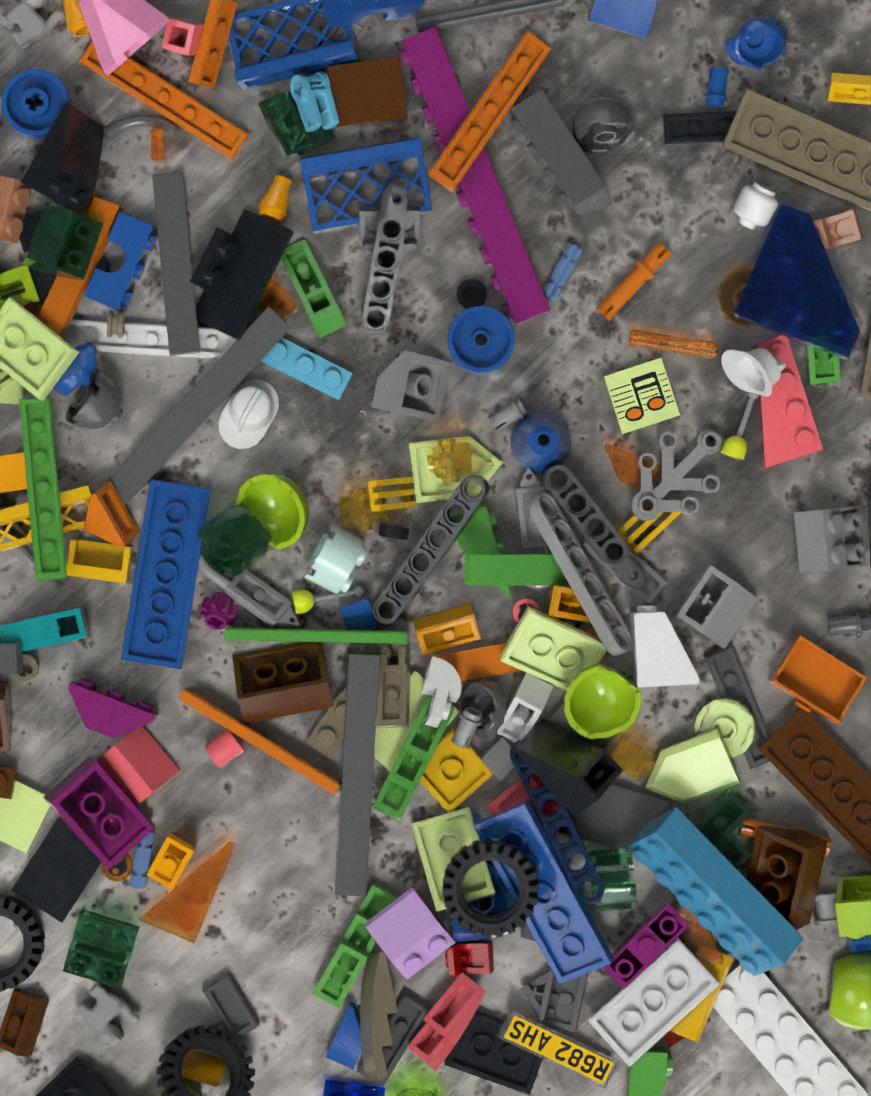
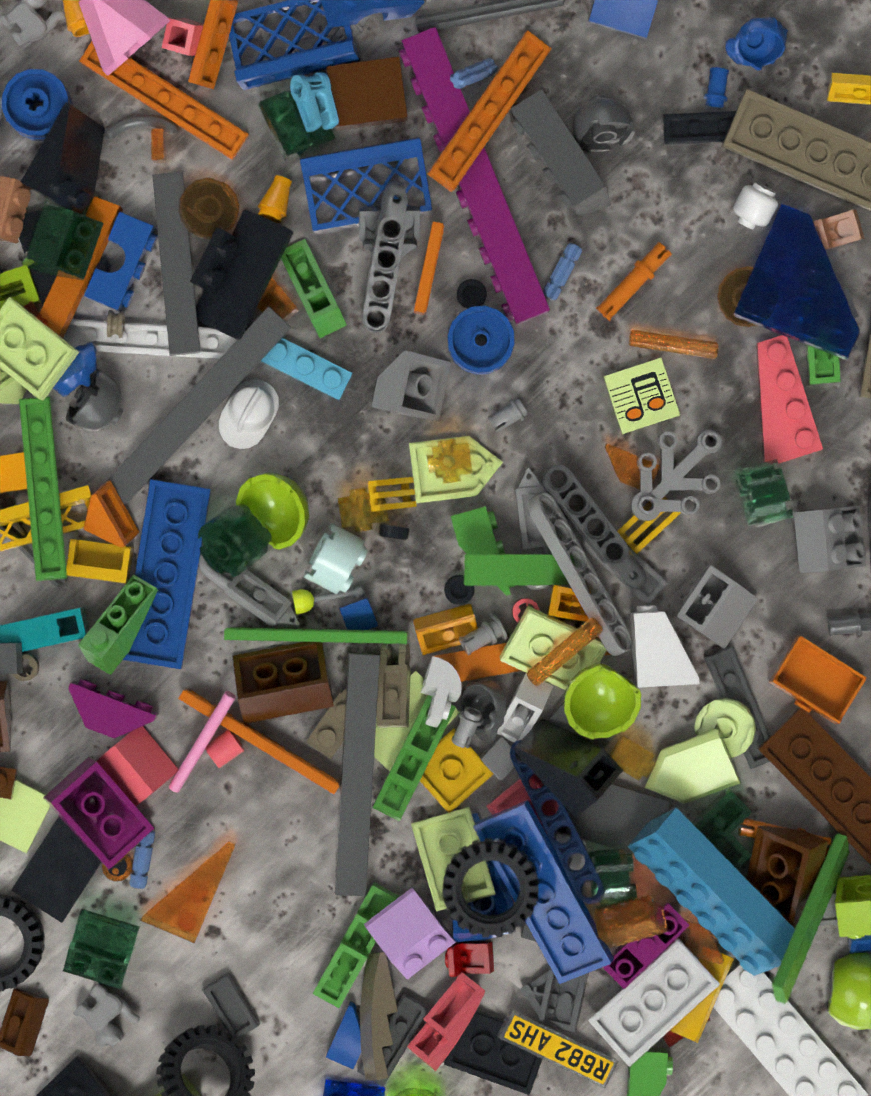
light orange slope [146,833,197,890] -> none
light orange slope [181,1050,226,1087] -> none
magenta gear [199,592,239,630] -> none
black beam [373,475,490,624] -> none
blue cone [511,412,571,473] -> none
white piece [721,348,786,397] -> none
neon yellow hinge [721,392,759,460] -> none
none -> bright green slope [78,574,158,675]
none -> bright pink bar [169,691,236,793]
none -> clear orange tile [178,177,240,239]
none -> orange tile [414,221,444,315]
none -> black tile [444,575,475,605]
none -> medium blue axle [450,58,498,89]
none -> light grey pin [459,613,508,655]
none -> clear orange axle [527,617,603,686]
none -> clear orange brick [594,894,667,948]
none -> clear green brick [735,459,793,528]
none -> bright green tile [772,834,850,1004]

